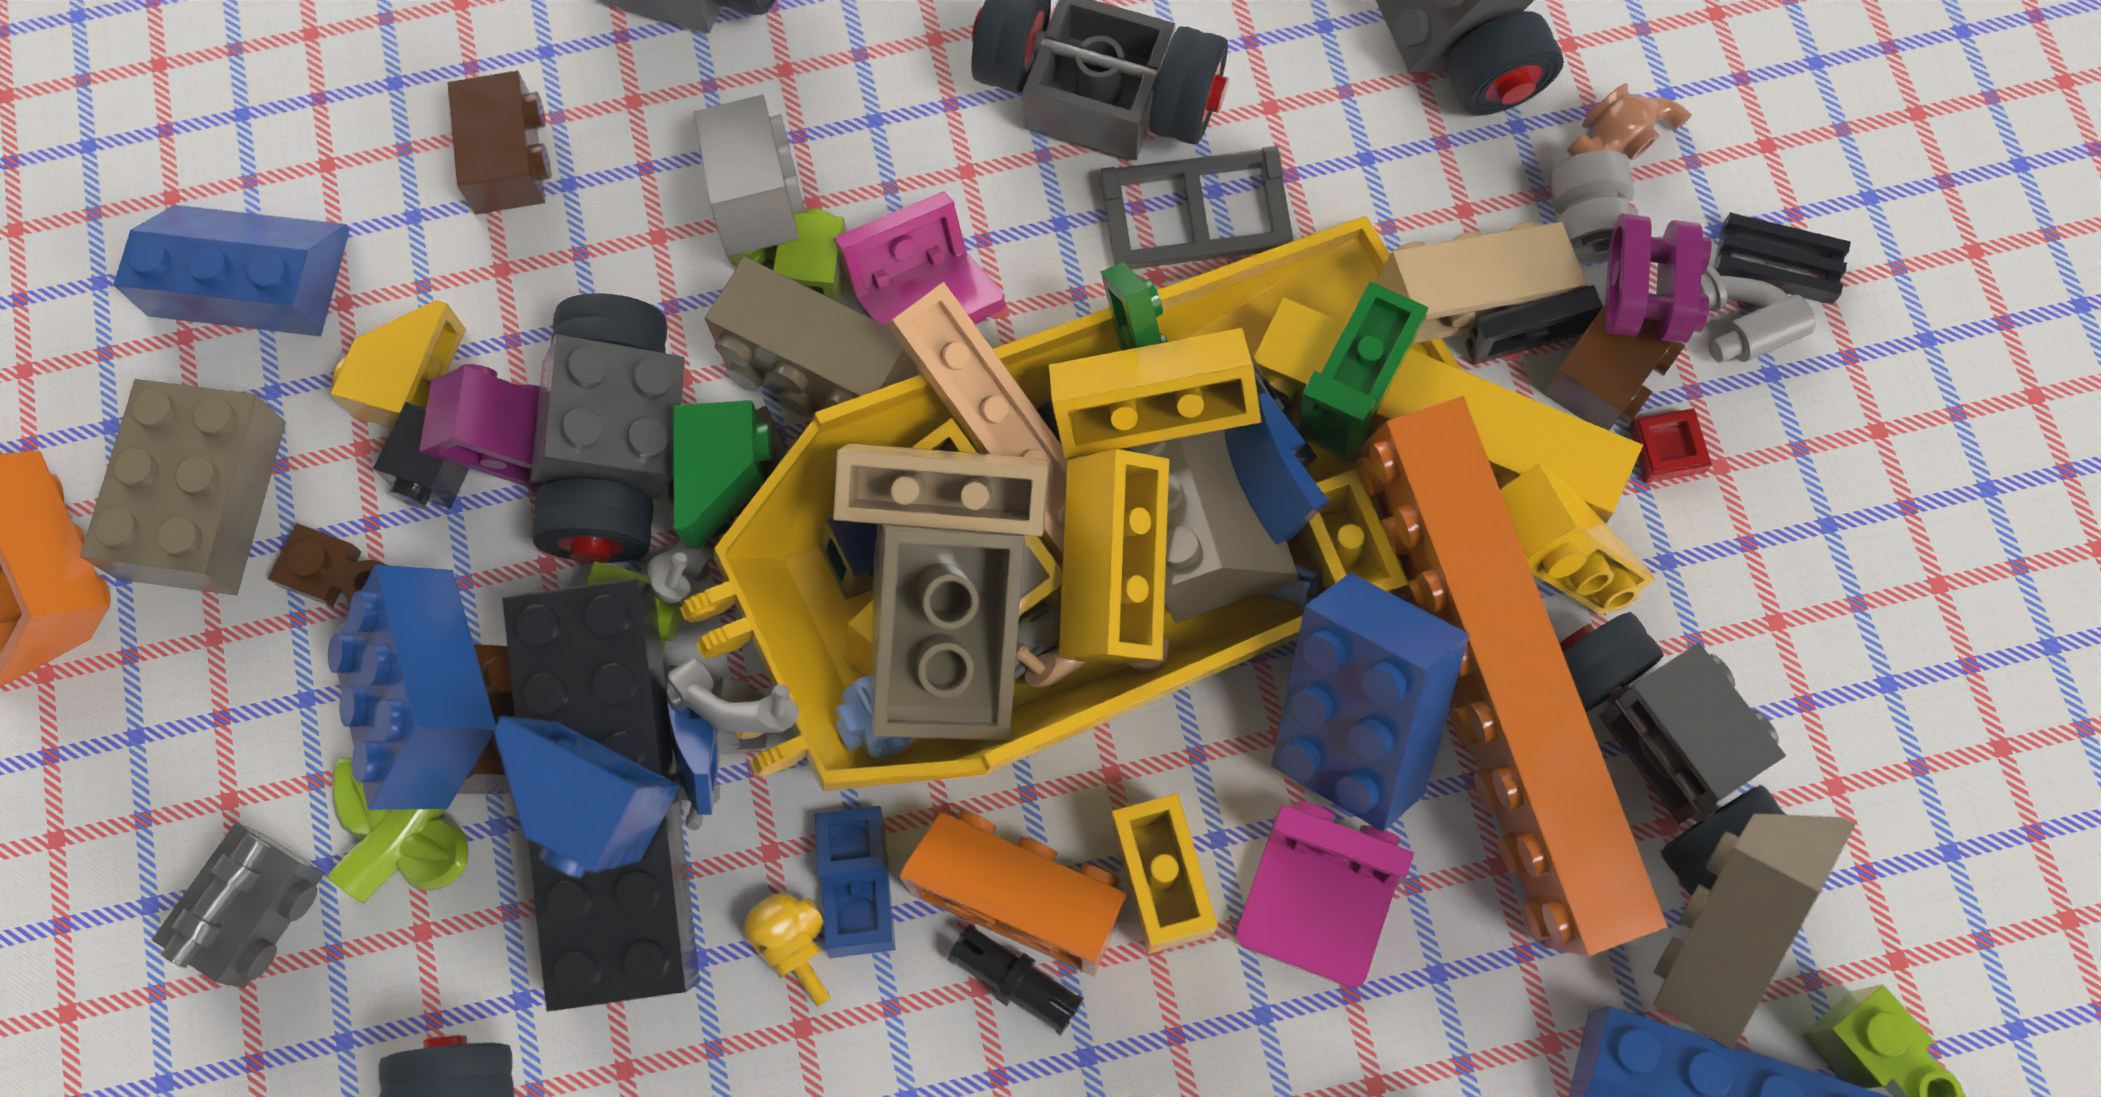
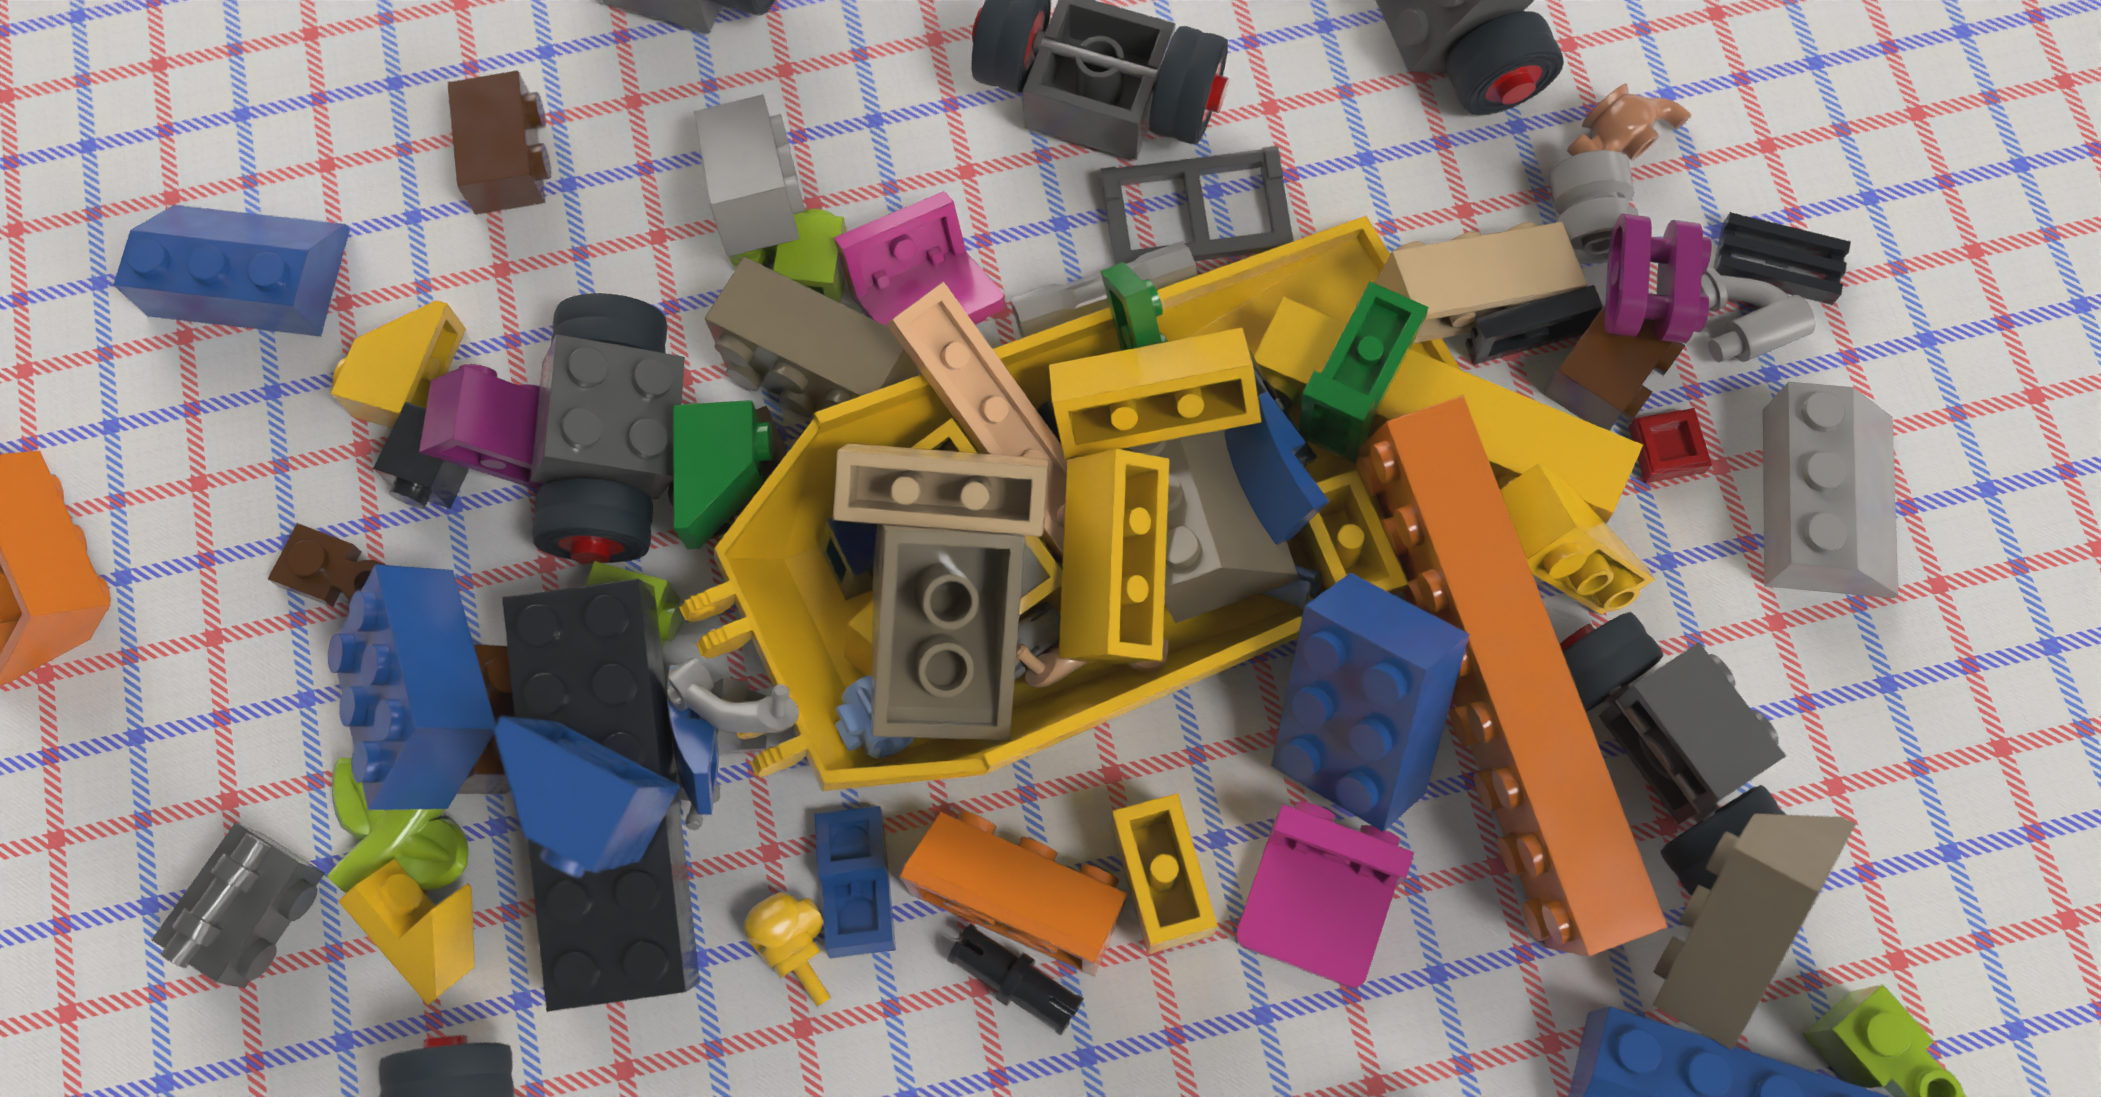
dark tan brick [80,379,286,596] -> none
light grey piece [647,539,715,603] -> none
none -> yellow slope [338,859,475,1005]
none -> light grey axle [1010,241,1198,338]
none -> light grey slope [1763,381,1898,598]

